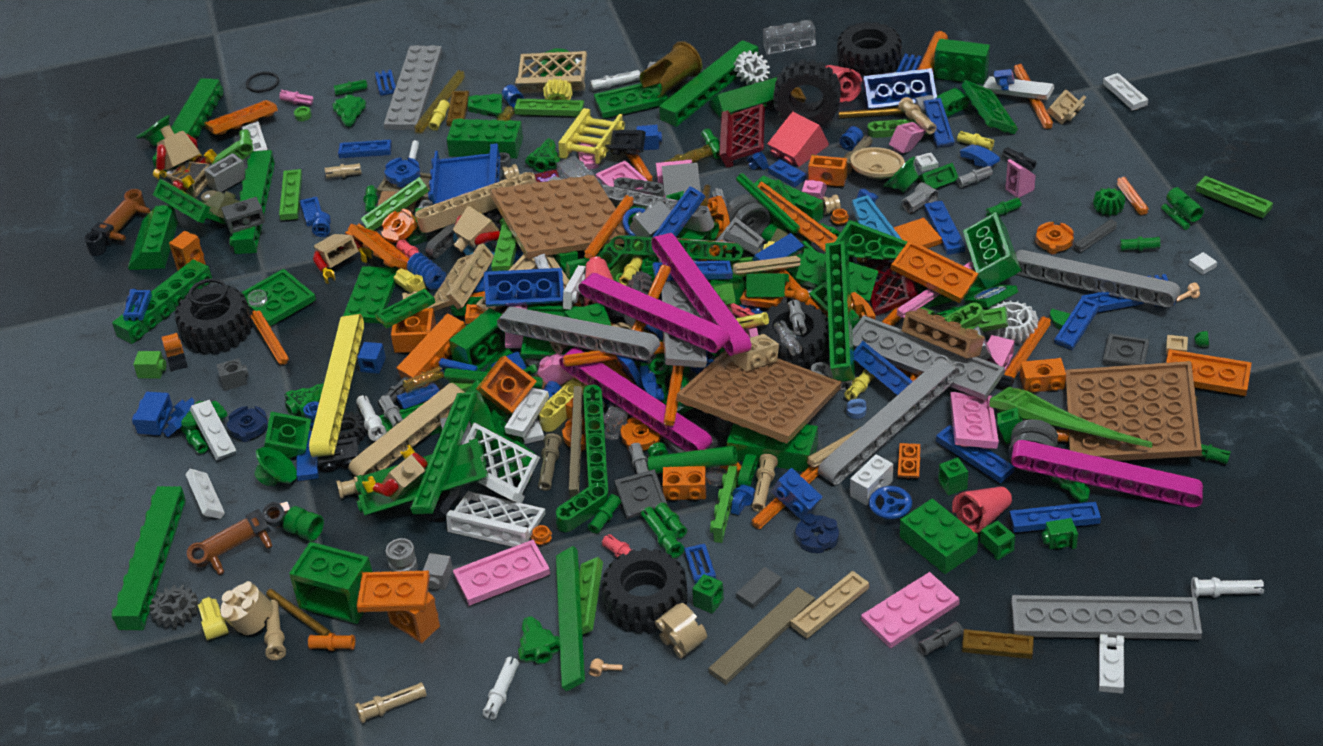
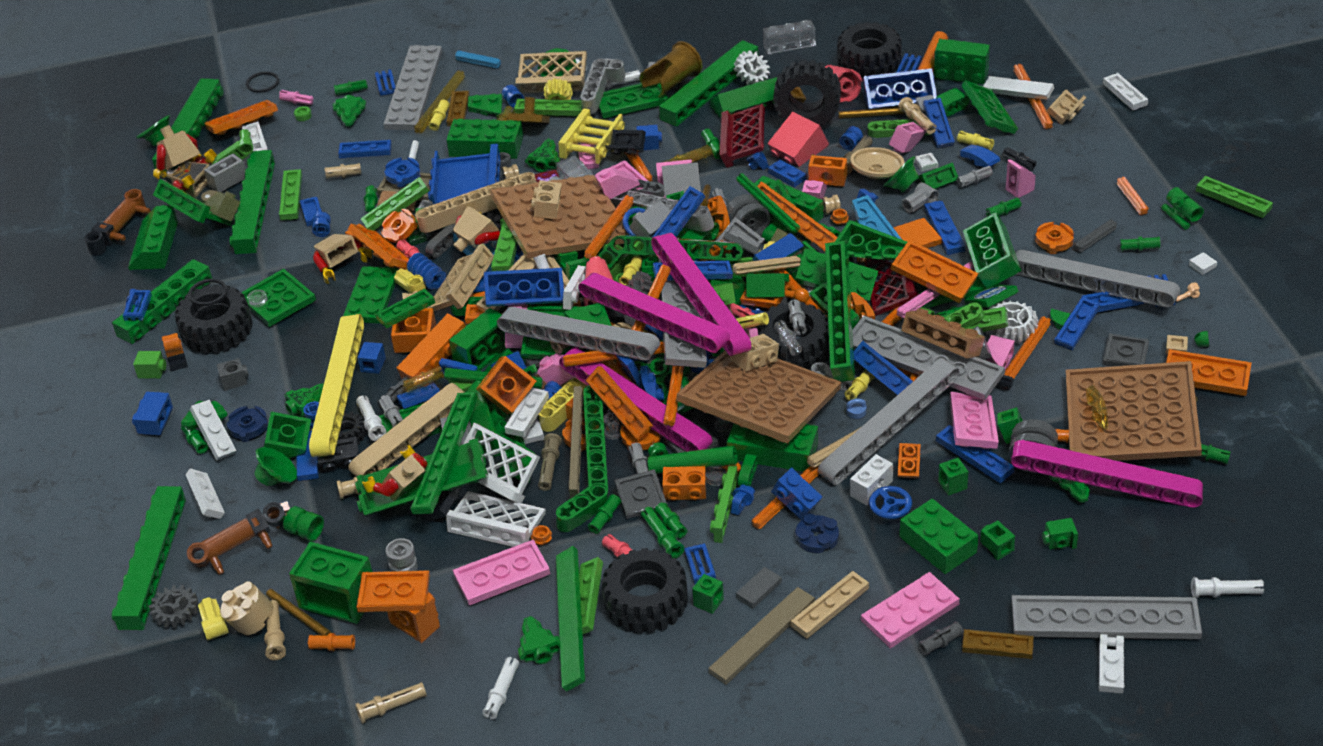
blue slope [163,397,194,437] -> none
orange brick [169,231,206,271] -> none
dark grey brick [221,197,266,234] -> none
orange axle [251,310,289,365] -> none
light grey brick [423,553,453,590] -> none
light nougat hand [589,659,622,677] -> none
tan brick [655,603,707,658] -> none
tan pin [752,454,778,512] -> none
coral cone [952,487,1012,533] -> none
bright green plate [989,387,1153,448] -> none
blue tile [994,69,1015,91] -> none
blue plate [1009,502,1101,533] -> none
orange brick [1020,358,1066,392] -> none
green gear [1093,187,1125,217] -> none
none -> dark azure axle [455,51,501,68]
none -> pearl gold tile [508,97,550,123]
none -> tan brick [531,180,562,219]
none -> light grey beam [580,58,626,114]
none -> orange tile [586,366,653,440]
none -> bright pink slope [595,168,640,199]
none -> clear yellow slope [1086,385,1108,430]

